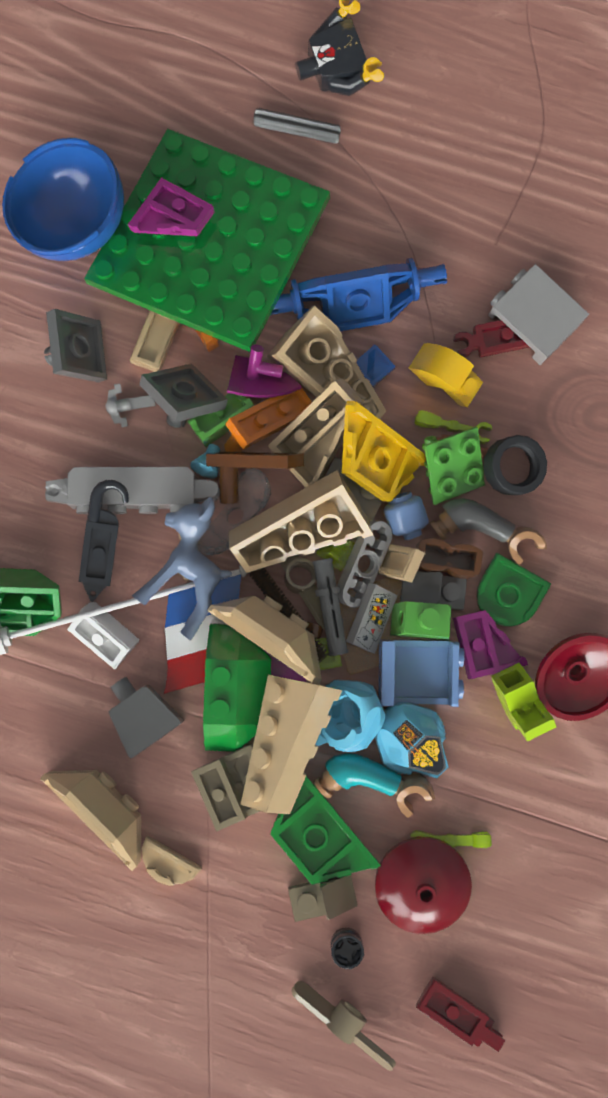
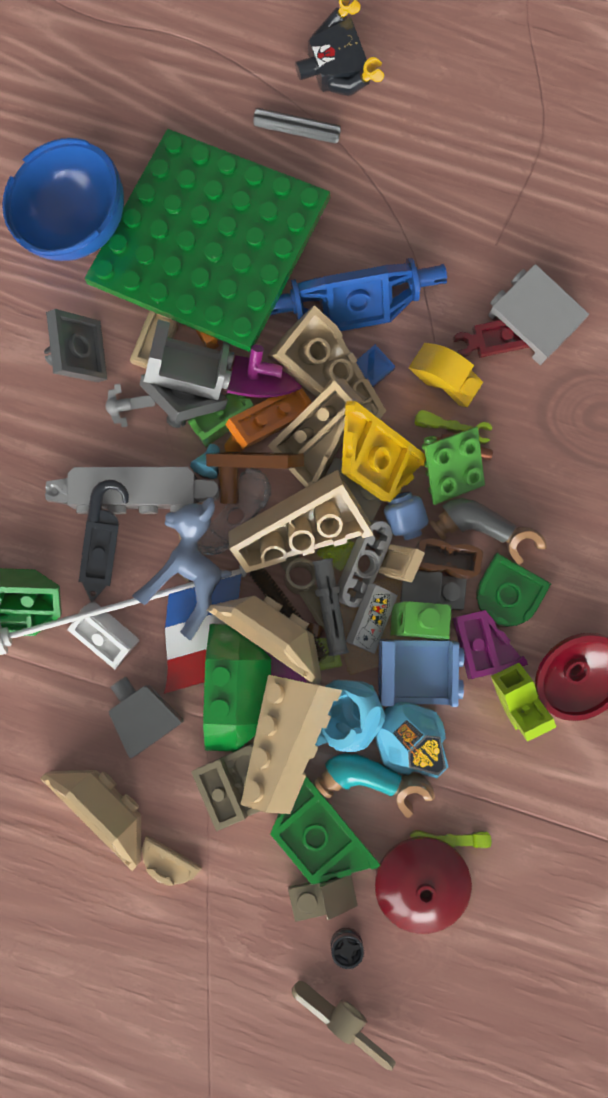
magenta wing [128,178,214,236] -> none
dark red hinge [415,977,505,1052] -> none
black tyre [483,435,547,495] -> none
none -> light grey panel [144,319,234,400]

